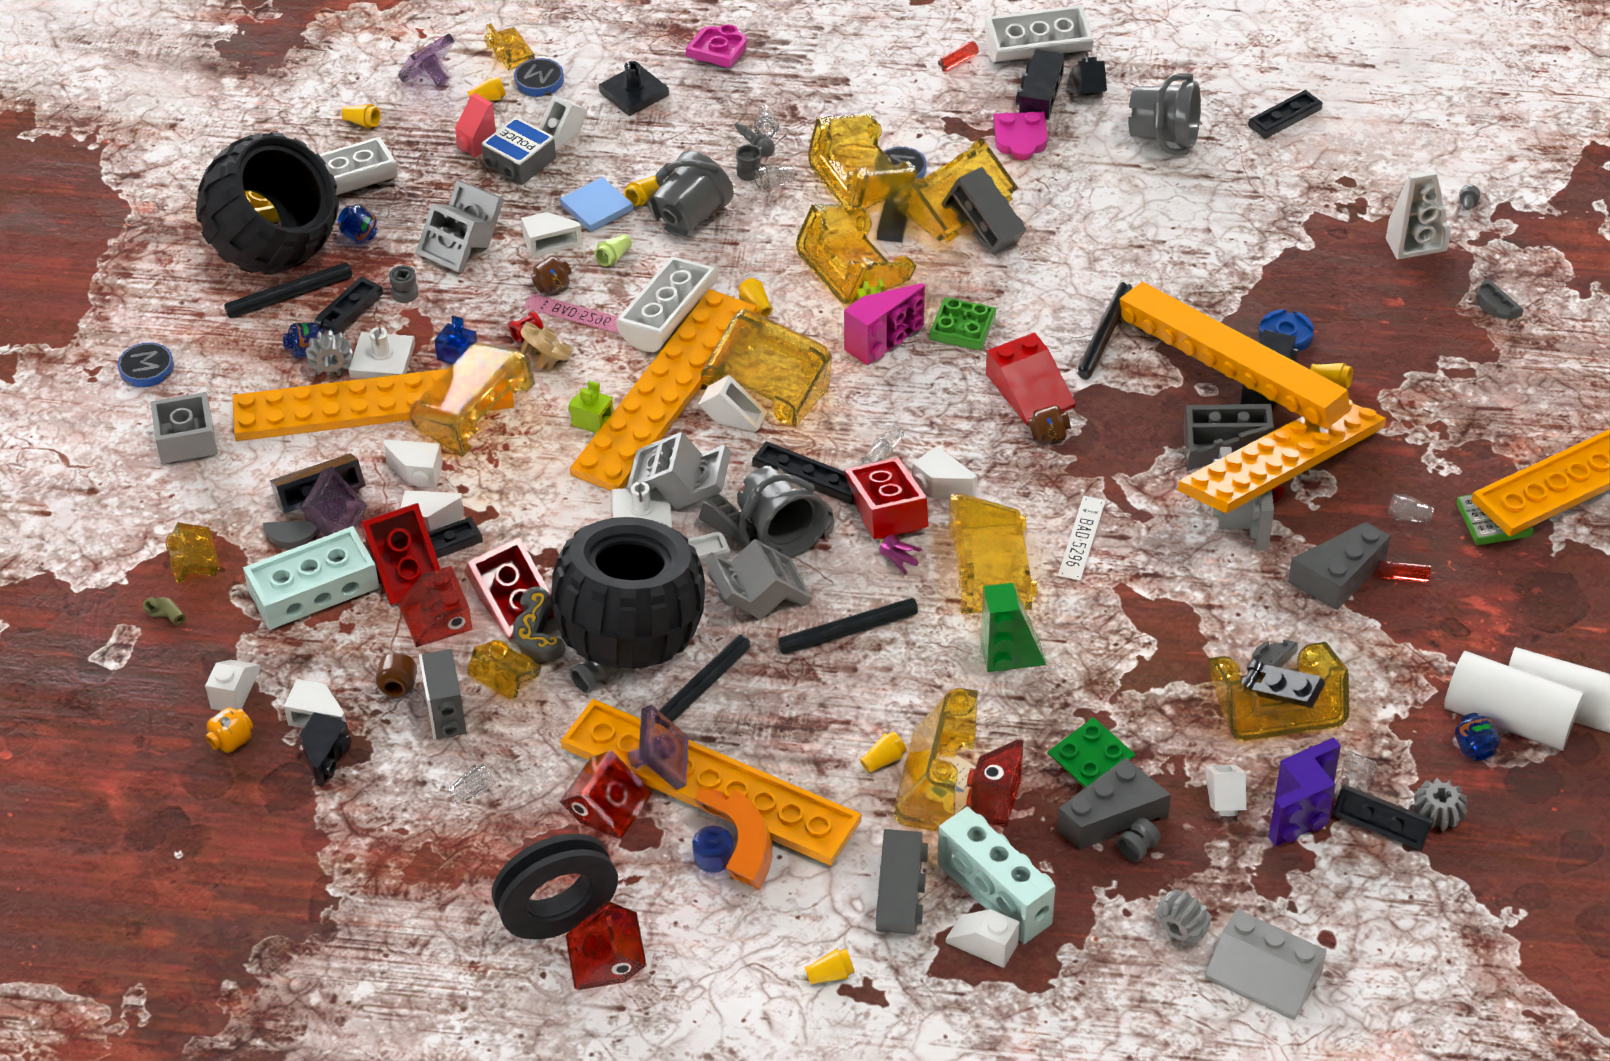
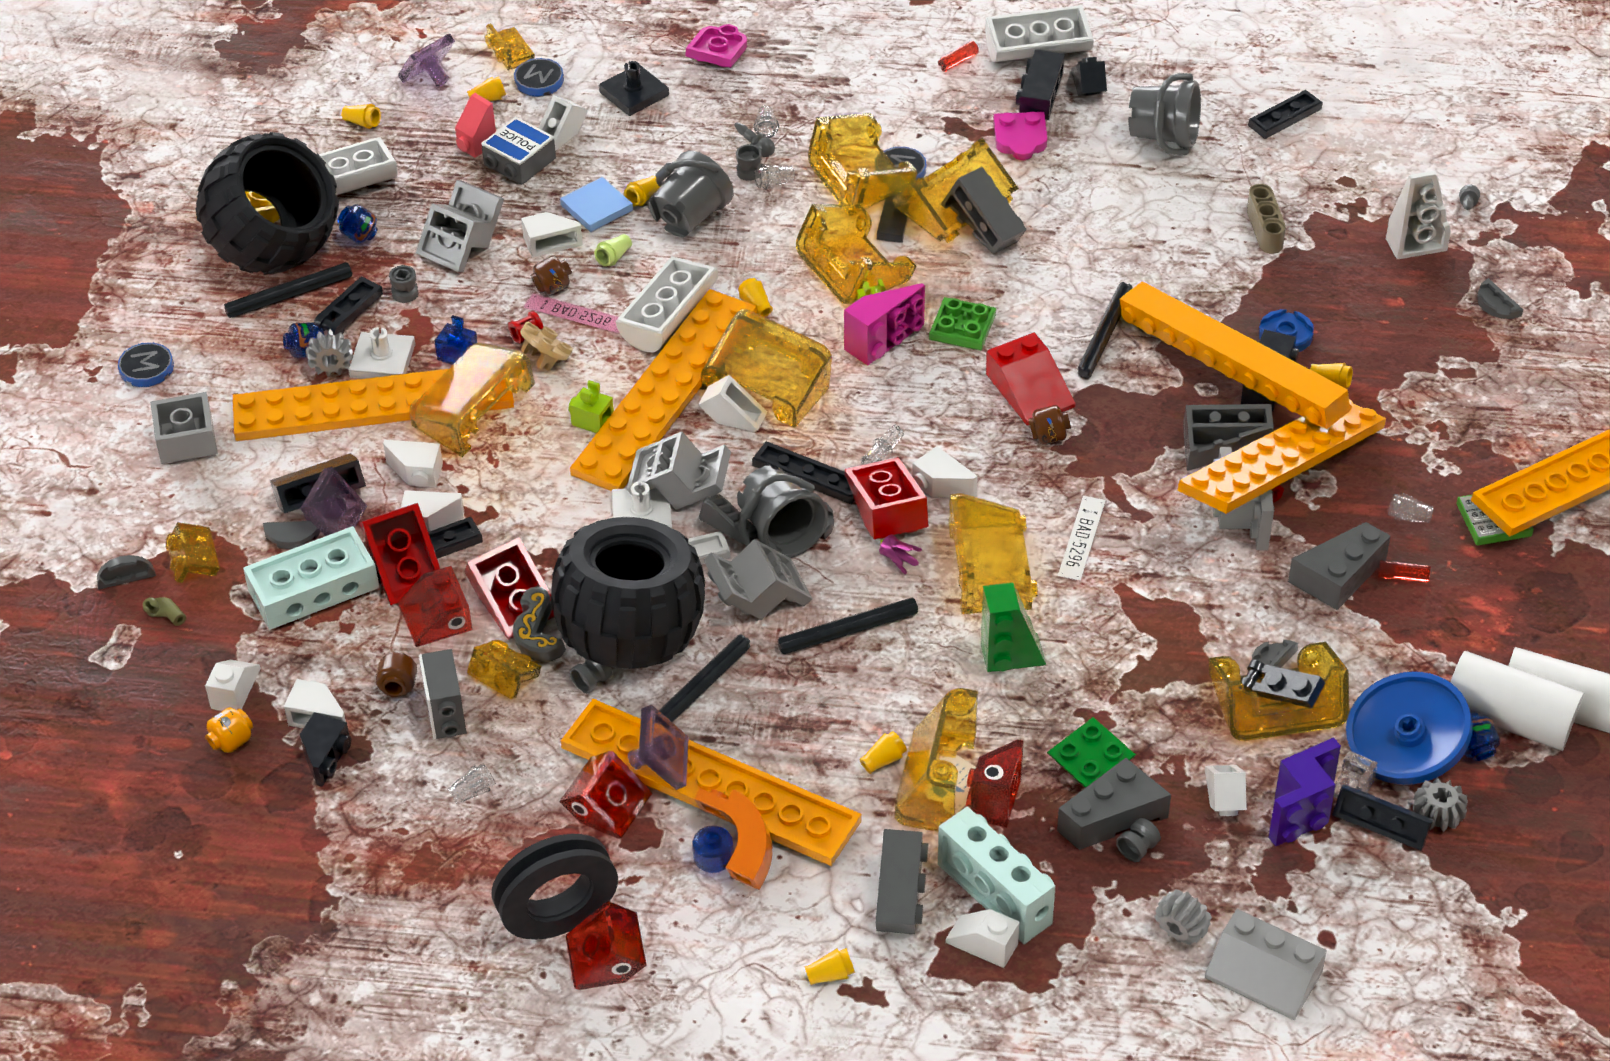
none -> dark grey tile [97,555,156,589]
none -> dark tan beam [1247,183,1286,254]
none -> blue dish [1346,672,1473,785]

